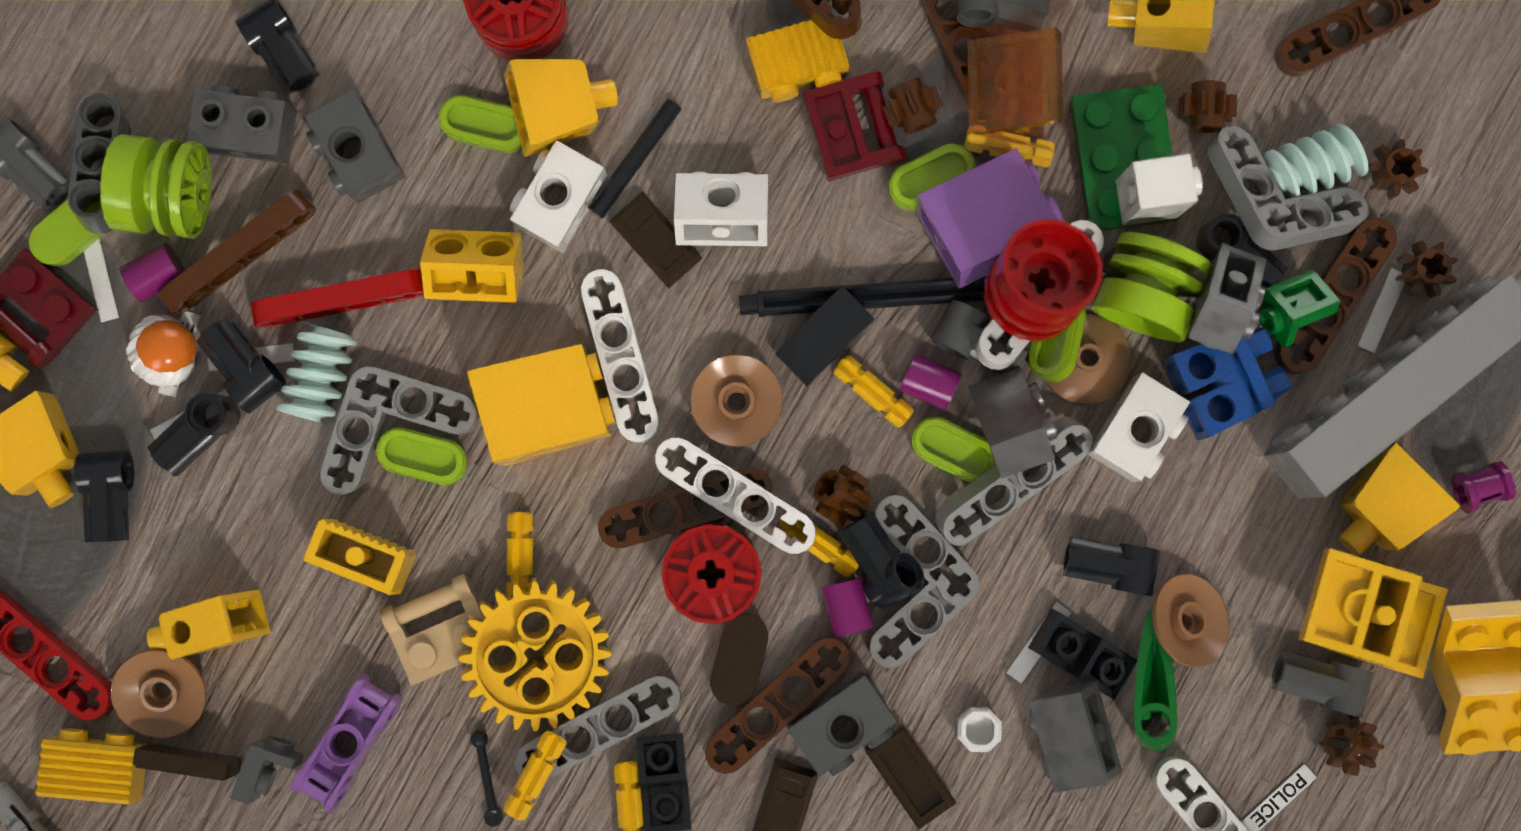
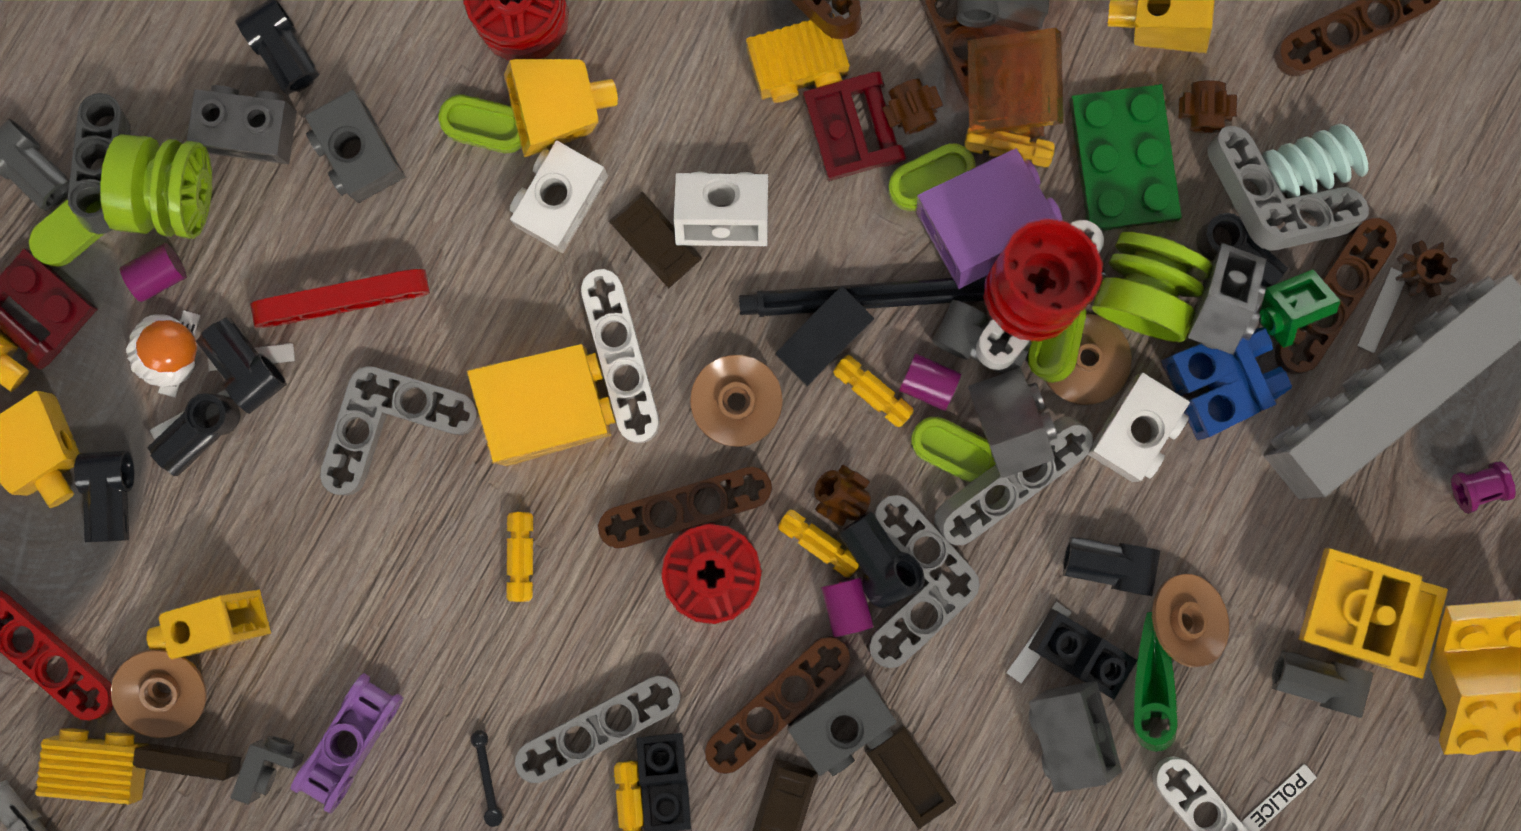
white sticker [84,239,119,323] -> none
reddish brown beam [158,189,316,315] -> none
light aqua piece [275,323,358,424] -> none
yellow brick [304,519,417,595] -> none
lime tile [376,428,469,485] -> none
tan plate [379,573,499,686] -> none
yellow brick [420,229,524,303] -> none
yellow gear [458,578,611,732] -> none
yellow axle [503,730,566,821] -> none
black bar [588,98,682,219] -> none
white beam [655,438,815,554] -> none
dark brown tile [710,614,768,706] -> none
white tile [956,707,1002,752] -> none
white brick [1115,154,1202,226] -> none
reddish brown gear [1319,714,1384,776] -> none
yellow torso [1338,443,1460,557] -> none
reddish brown gear [1368,139,1428,200] -> none

